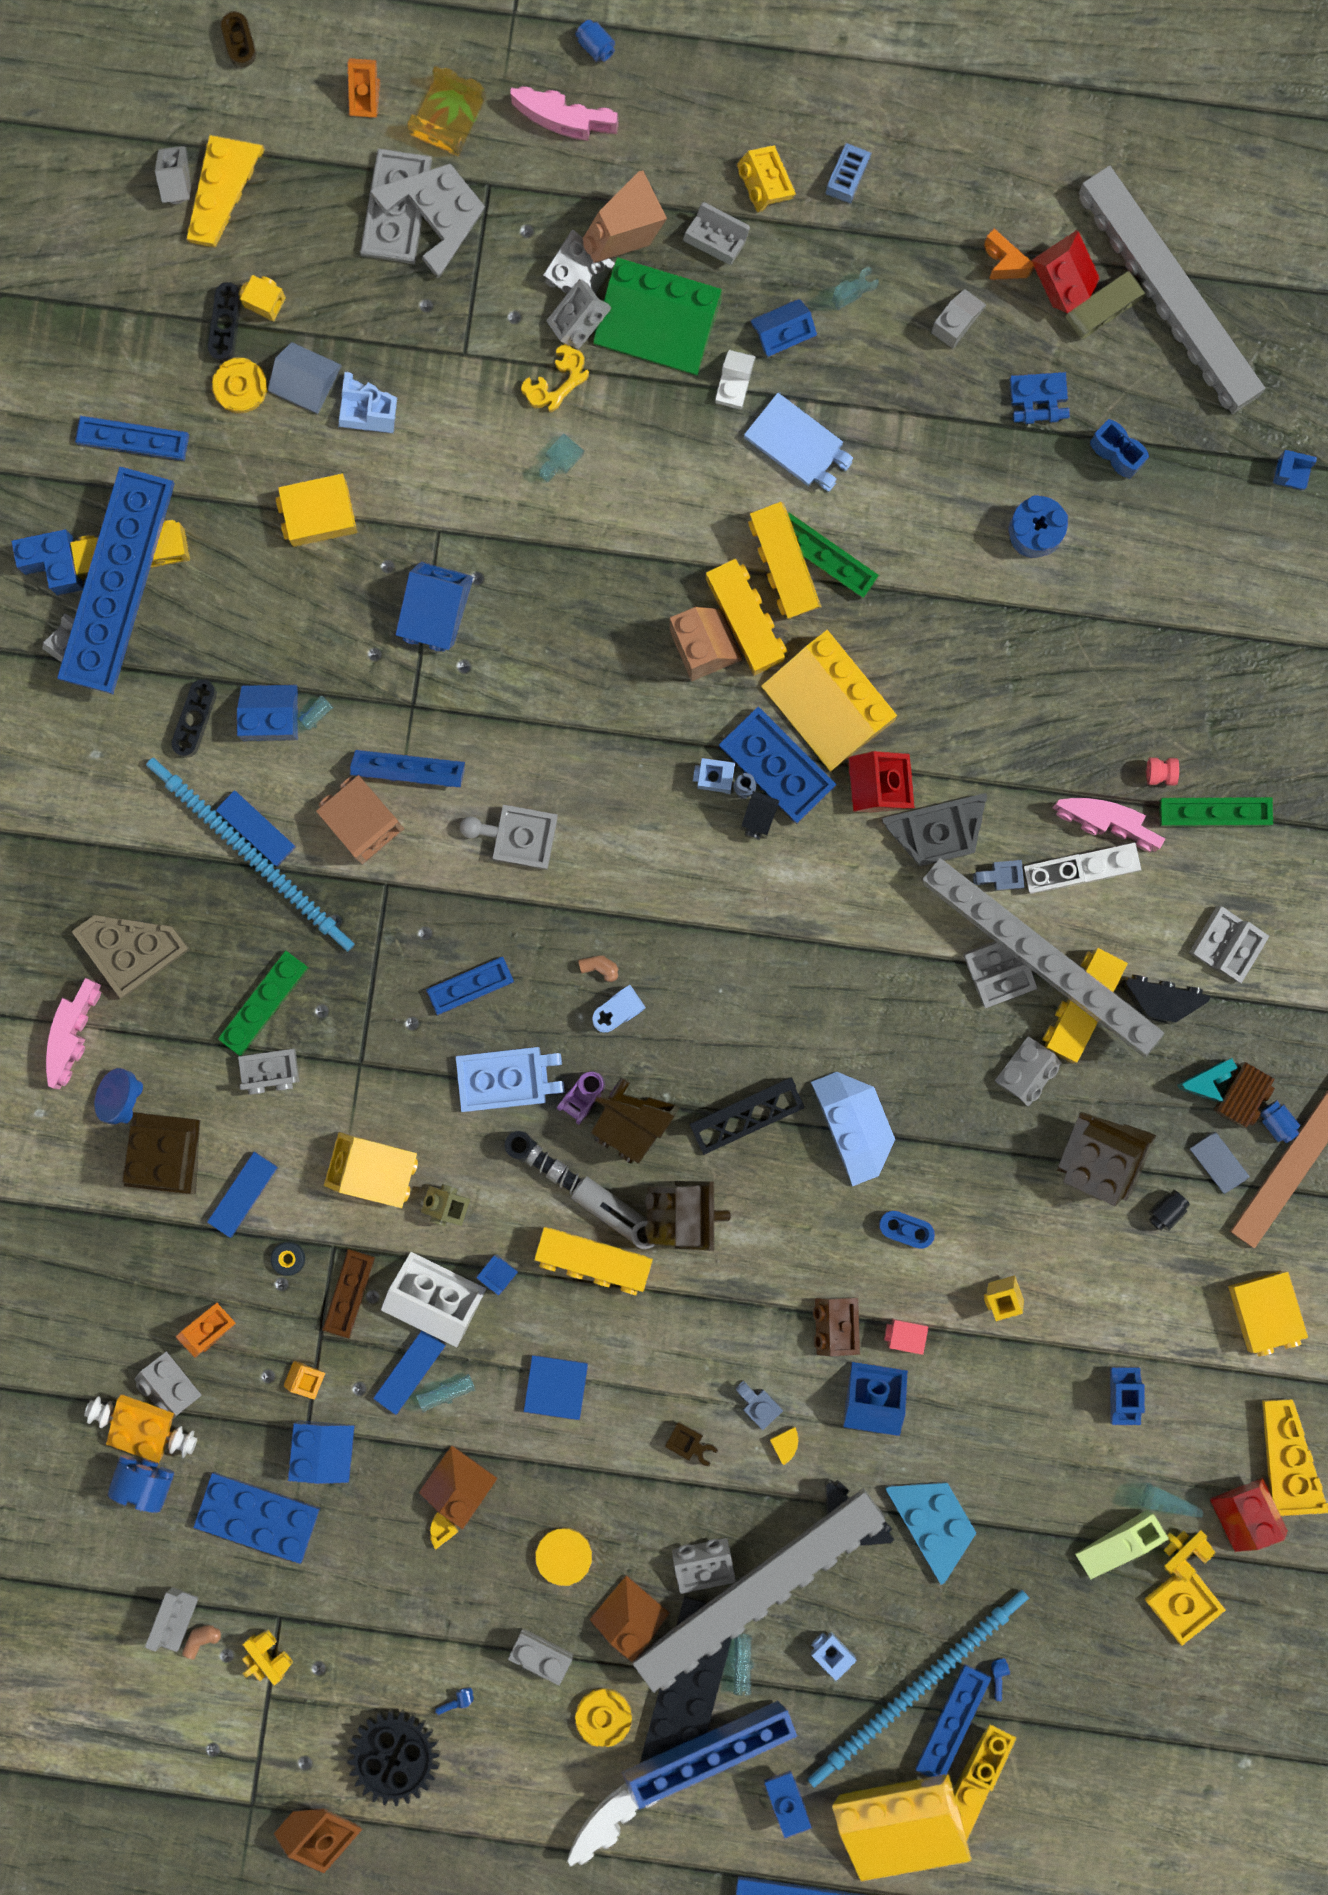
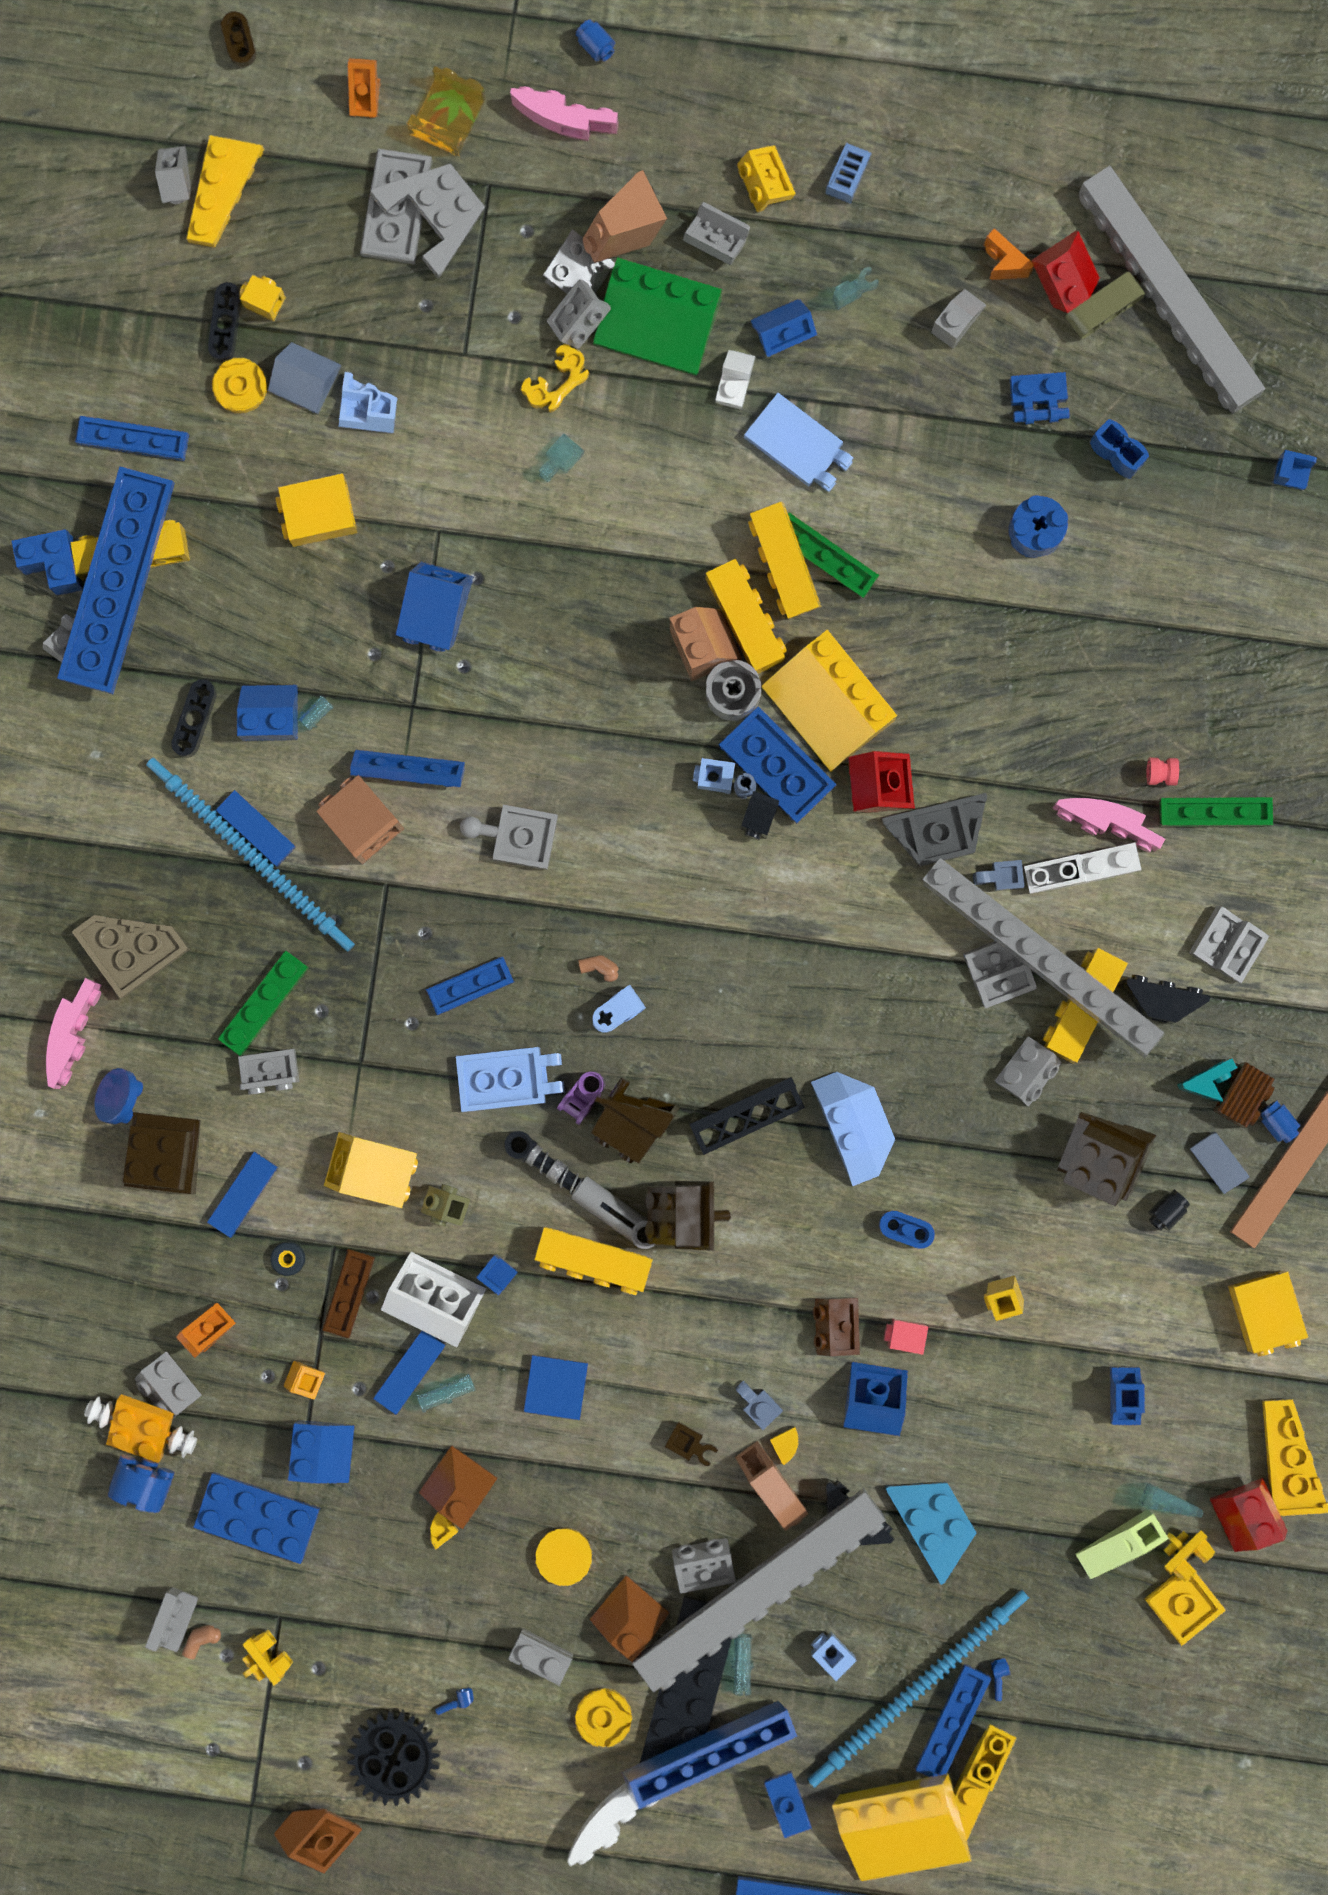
none -> light grey brick [706,660,761,721]
none -> nougat slope [735,1441,808,1531]

